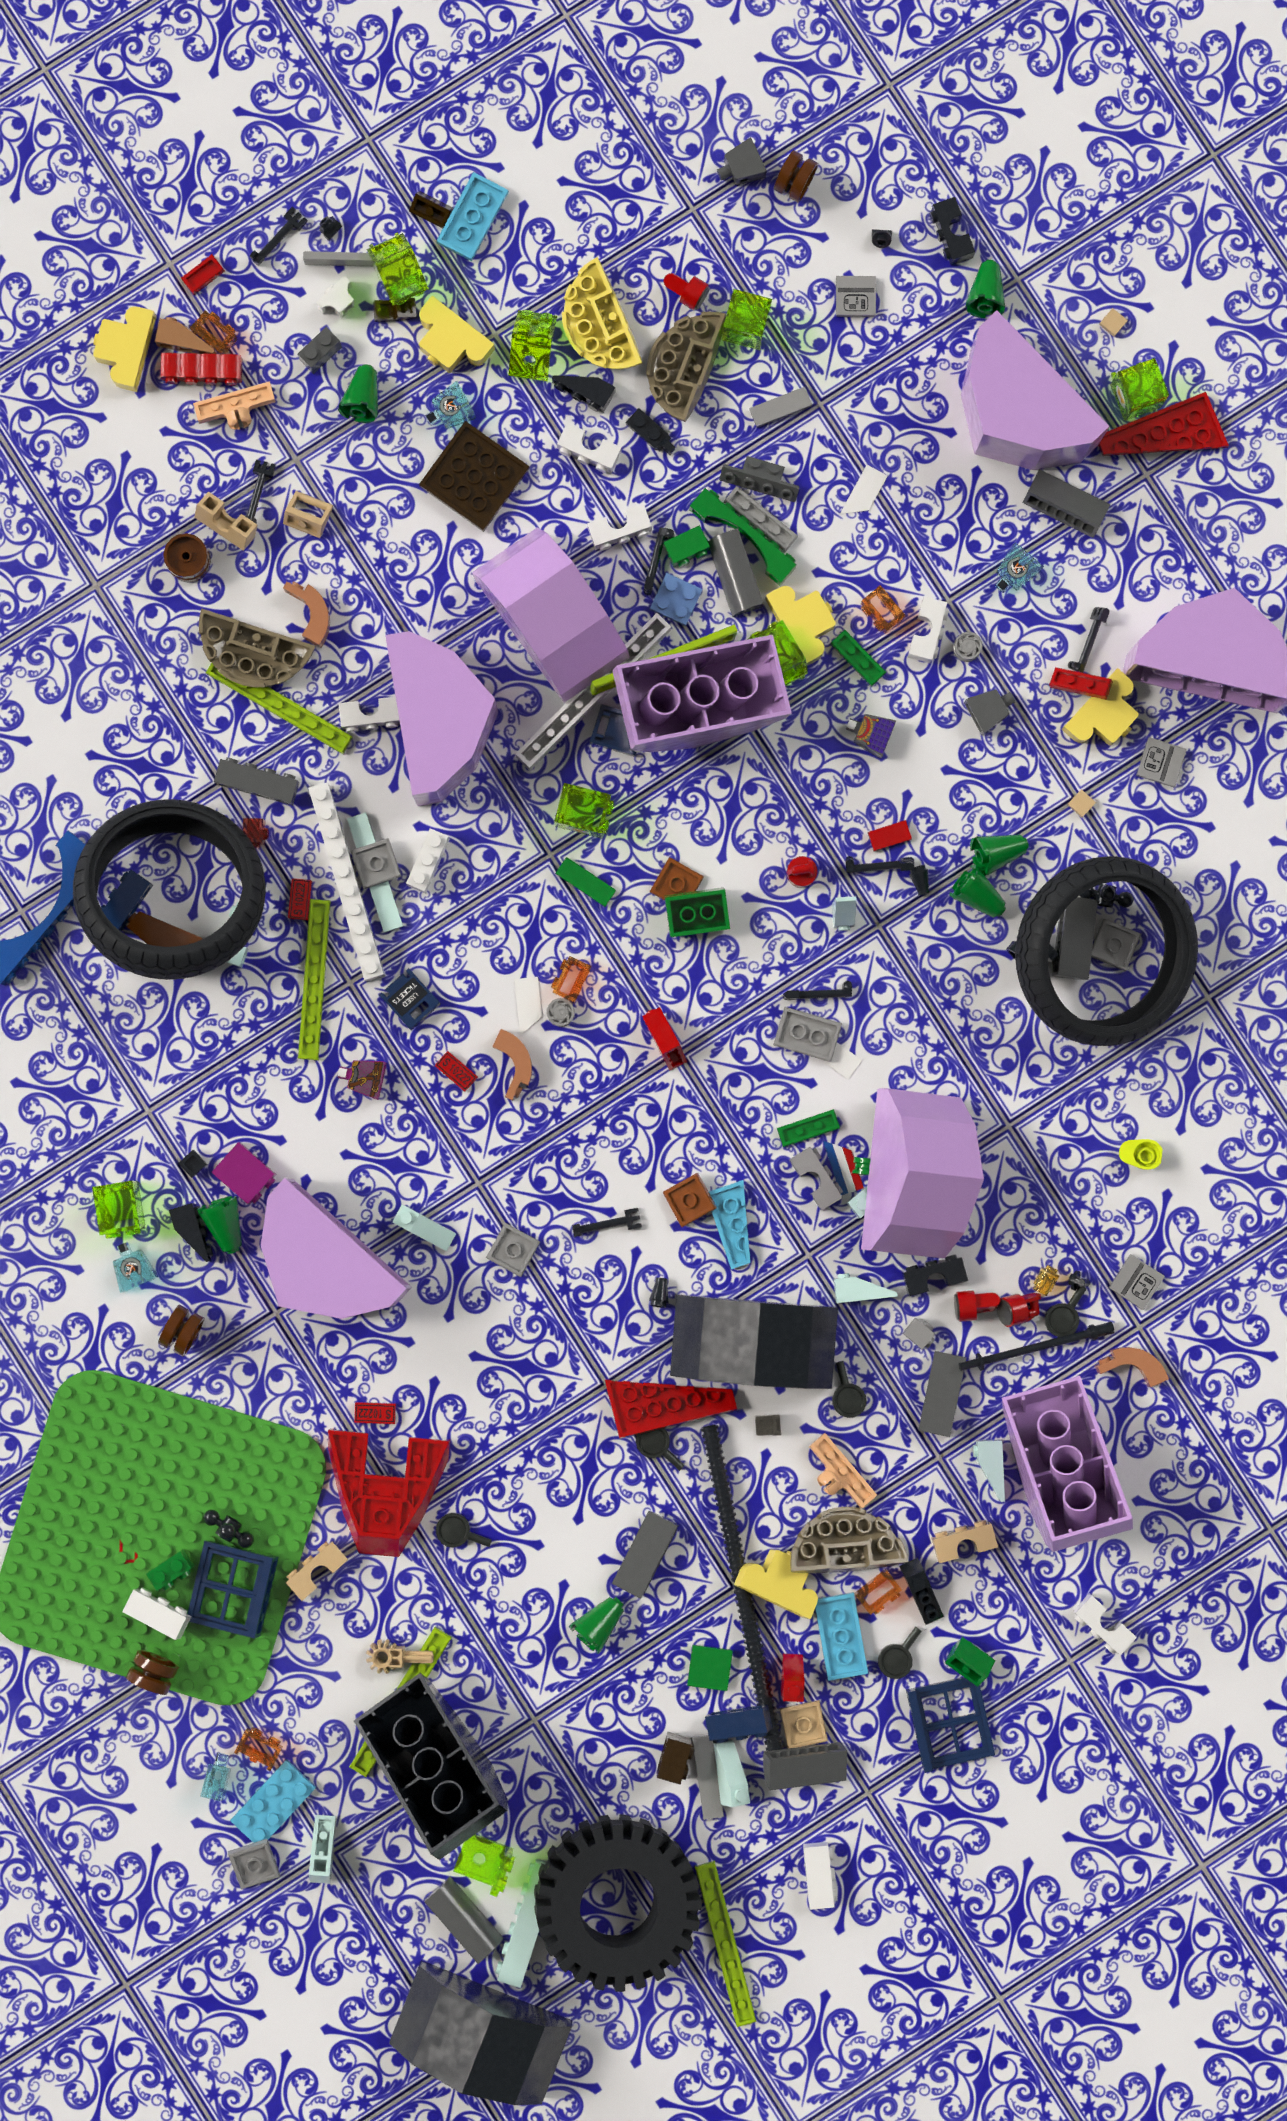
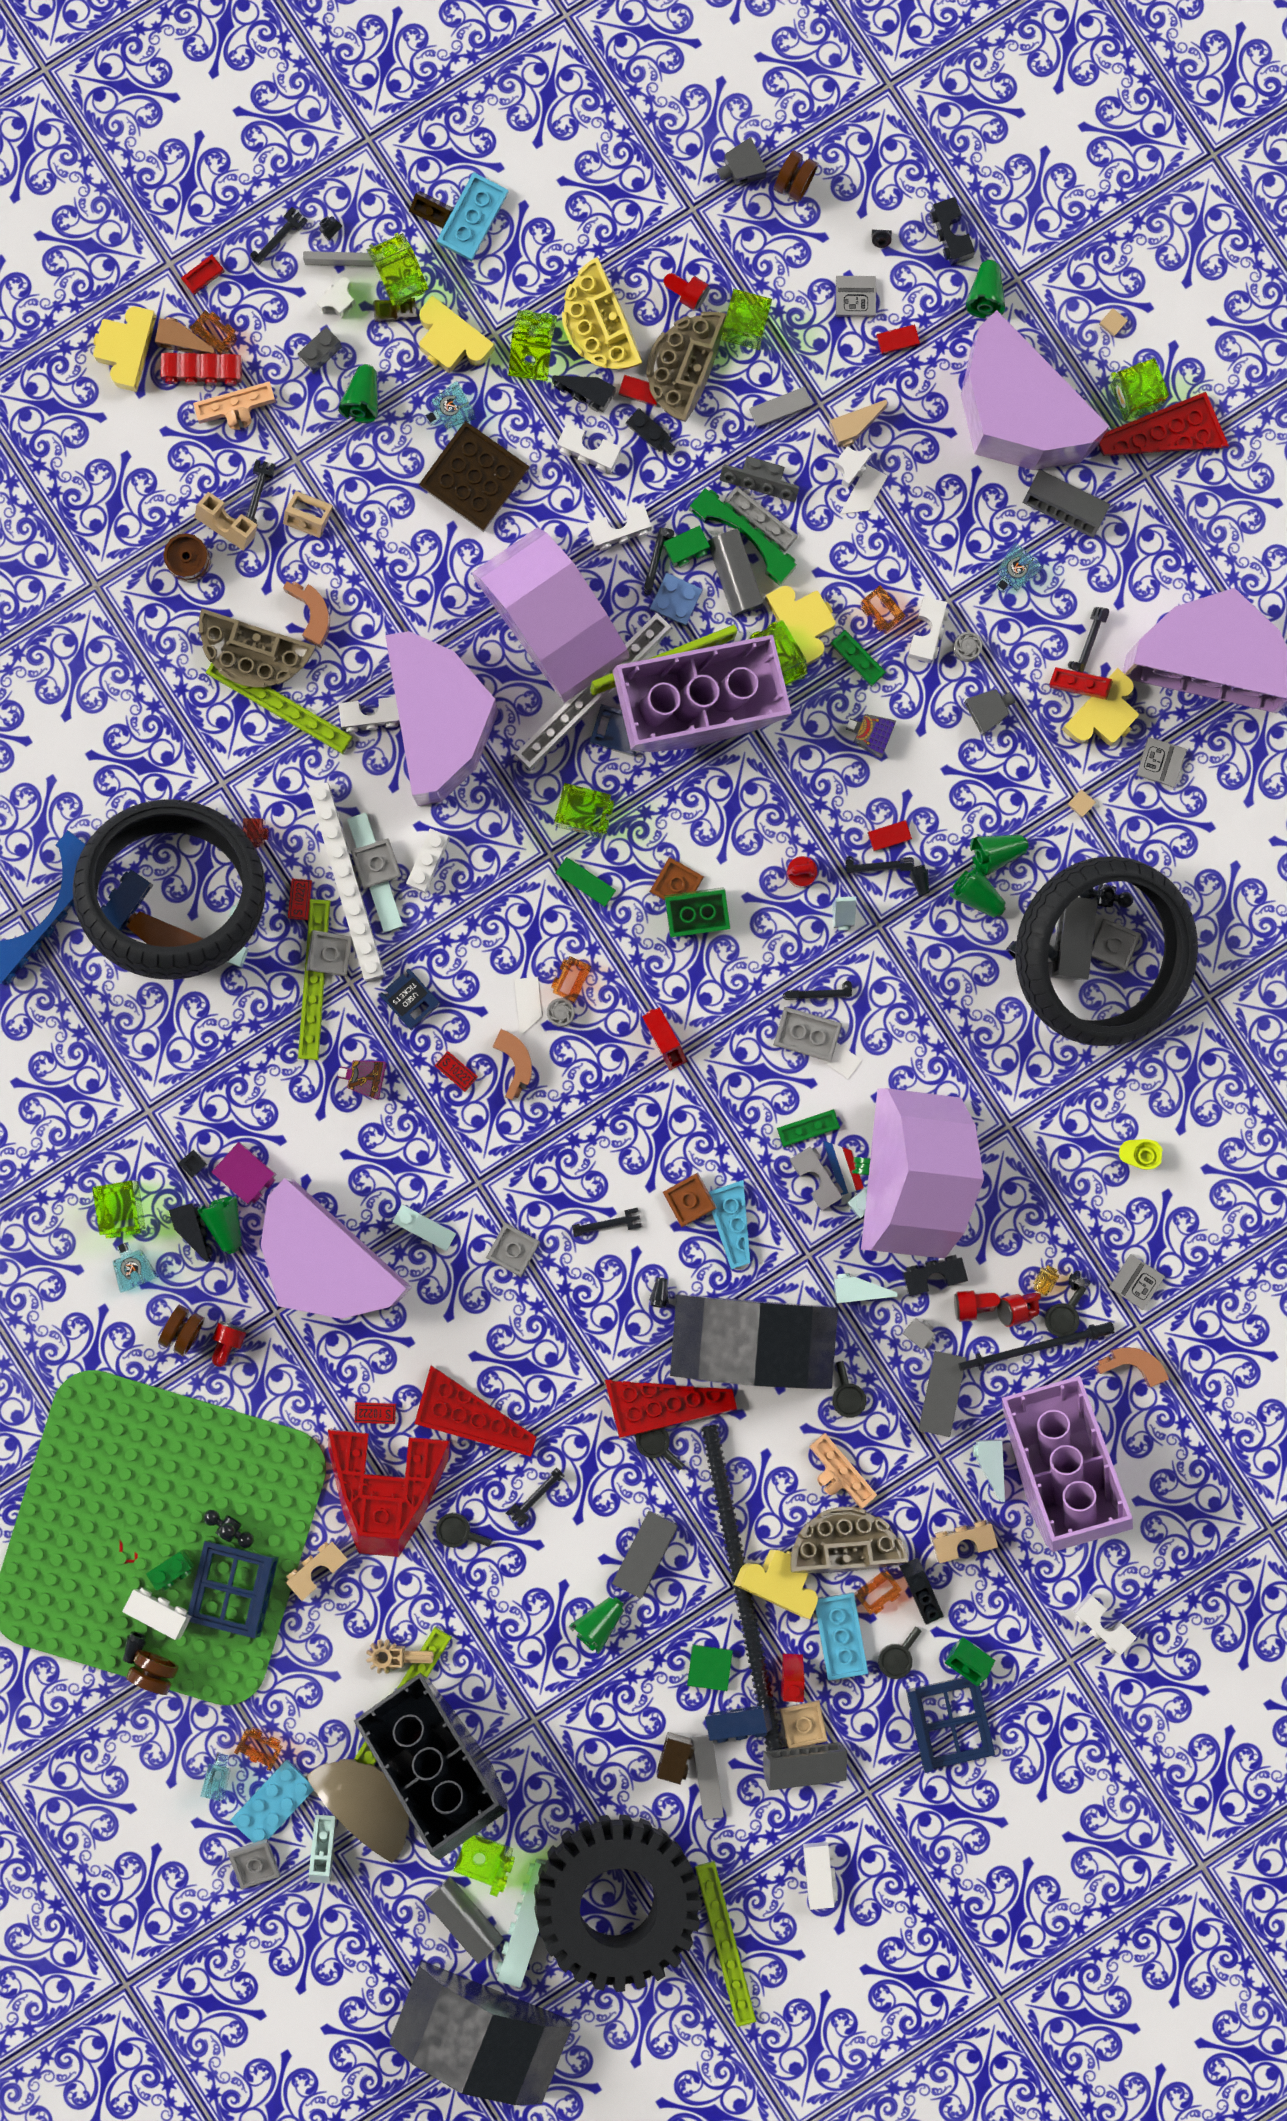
dark grey brick [214,757,299,806] -> none
light aqua slope [714,1740,750,1807] -> none
clear smoke panel [755,1414,781,1436] -> none
none -> black cone [123,1631,146,1664]
none -> red piece [212,1321,247,1367]
none -> light grey tile [306,930,352,977]
none -> dark tan brick [306,1759,410,1863]
none -> red wing [414,1365,537,1457]
none -> black hinge [505,1467,565,1528]
none -> red tile [618,375,657,407]
none -> tan slope [829,400,887,447]
none -> white brick [834,446,872,488]
none -> red tile [876,324,920,355]

